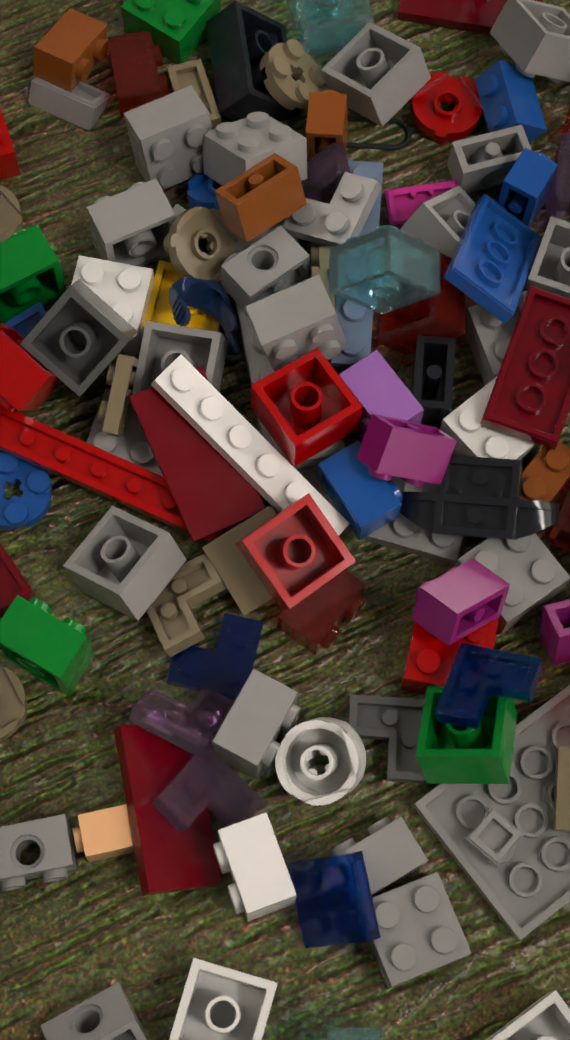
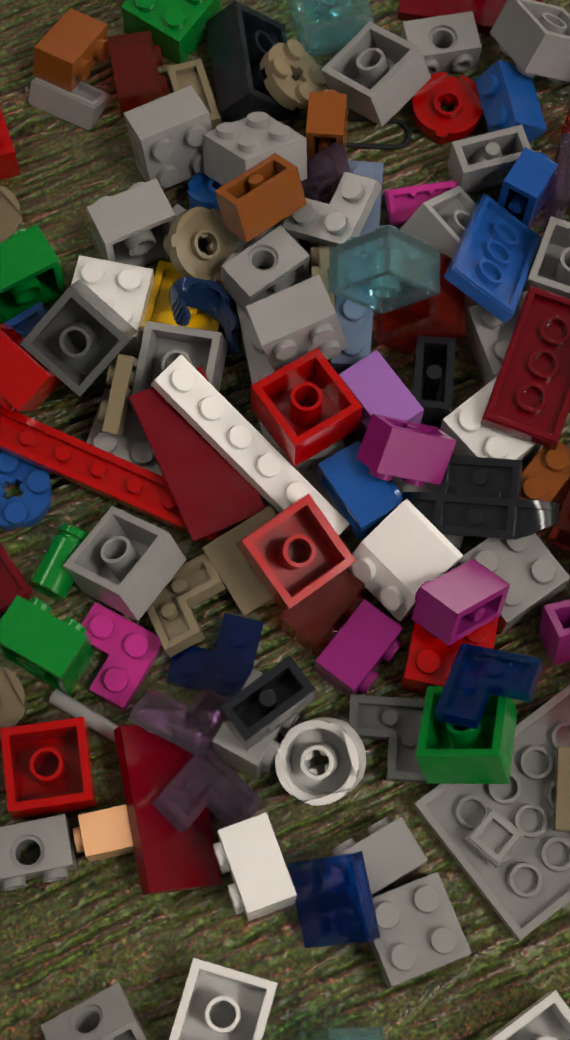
none -> red brick [0,717,98,820]
none -> green piece [29,523,88,602]
none -> light grey bar [48,689,119,743]
none -> dark pink plate [82,602,163,712]
none -> black brick [219,655,316,751]
none -> magenta brick [314,599,403,697]
none -> white slope [347,499,464,622]
none -> light grey brick [401,11,482,75]

